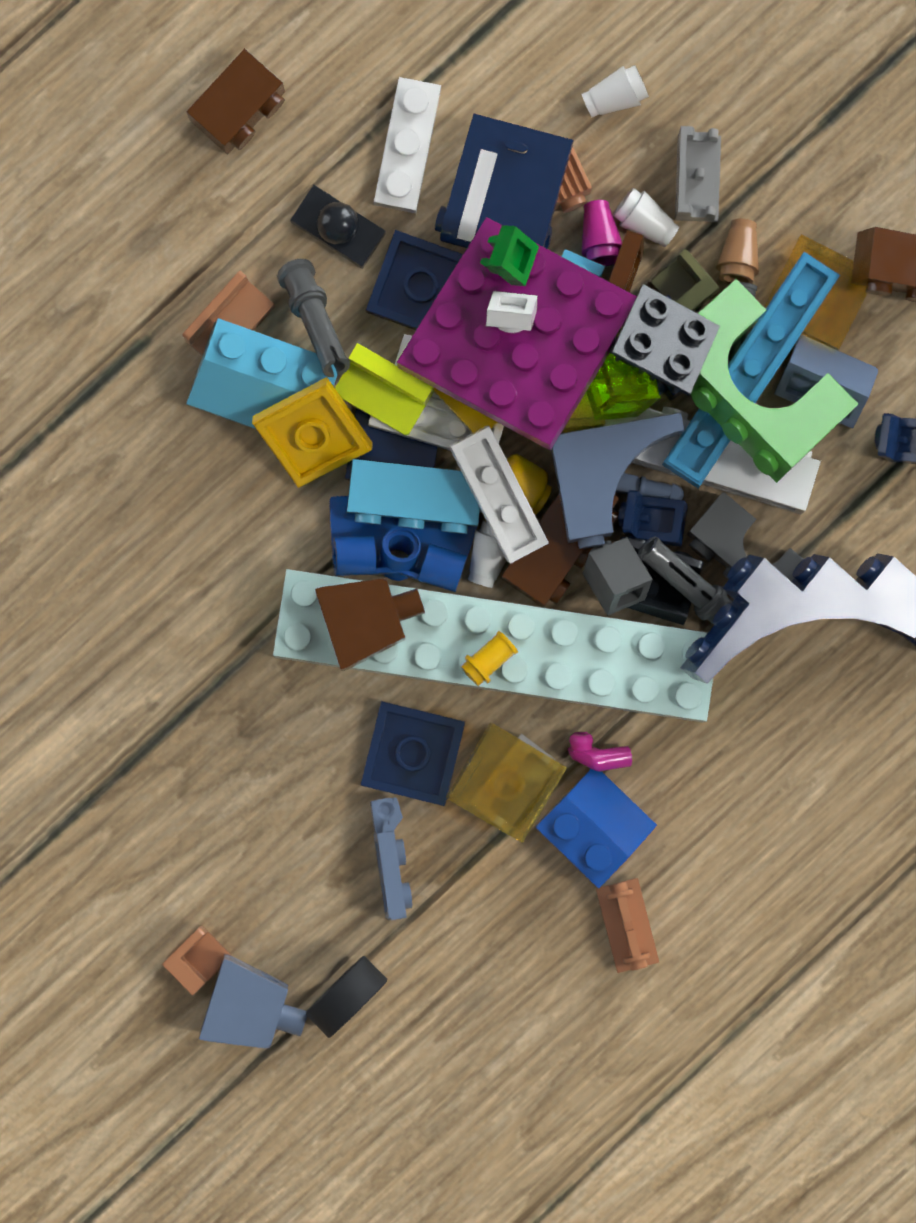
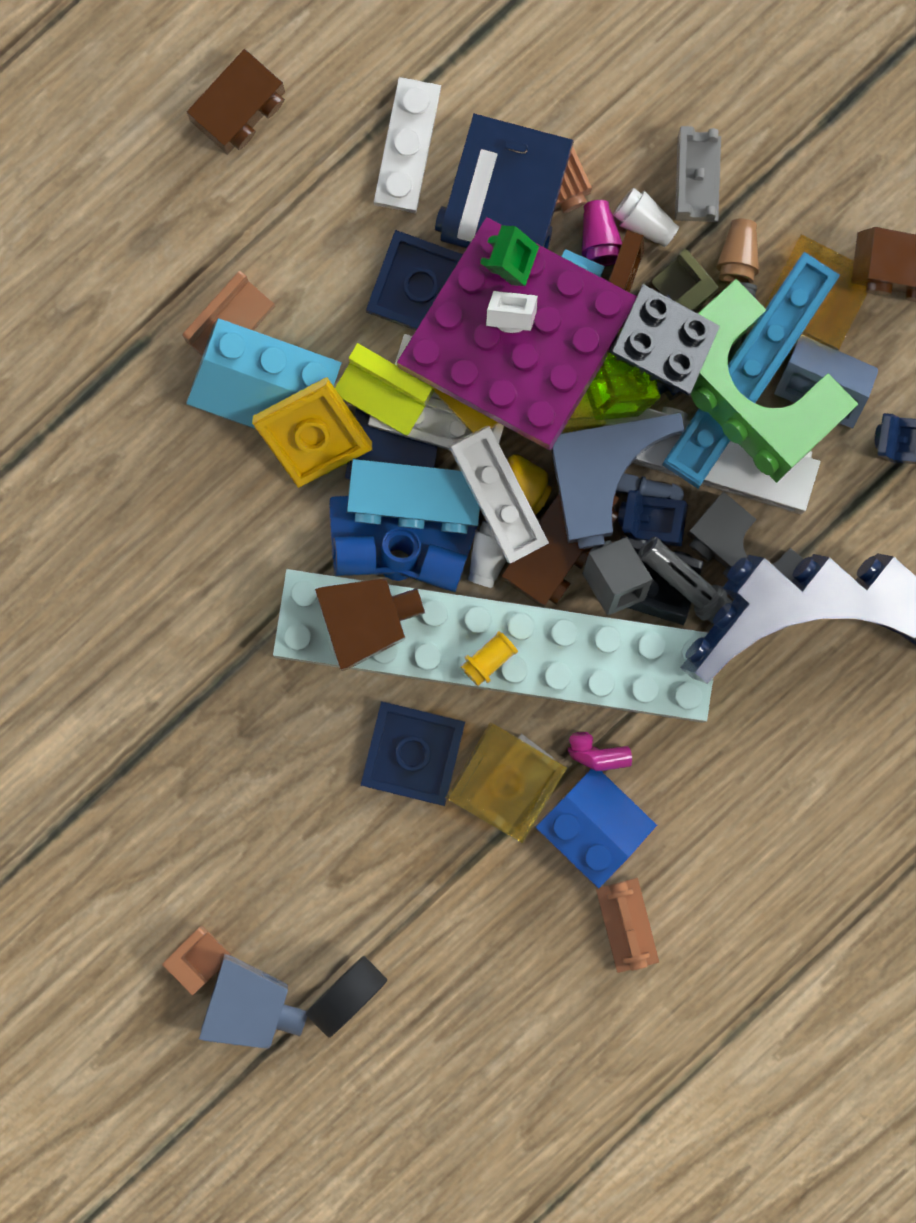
dark grey pin [277,259,350,377] -> none
black tile [290,185,386,269] -> none
sand blue hinge [370,798,412,920] -> none
white cone [582,65,649,118] -> none

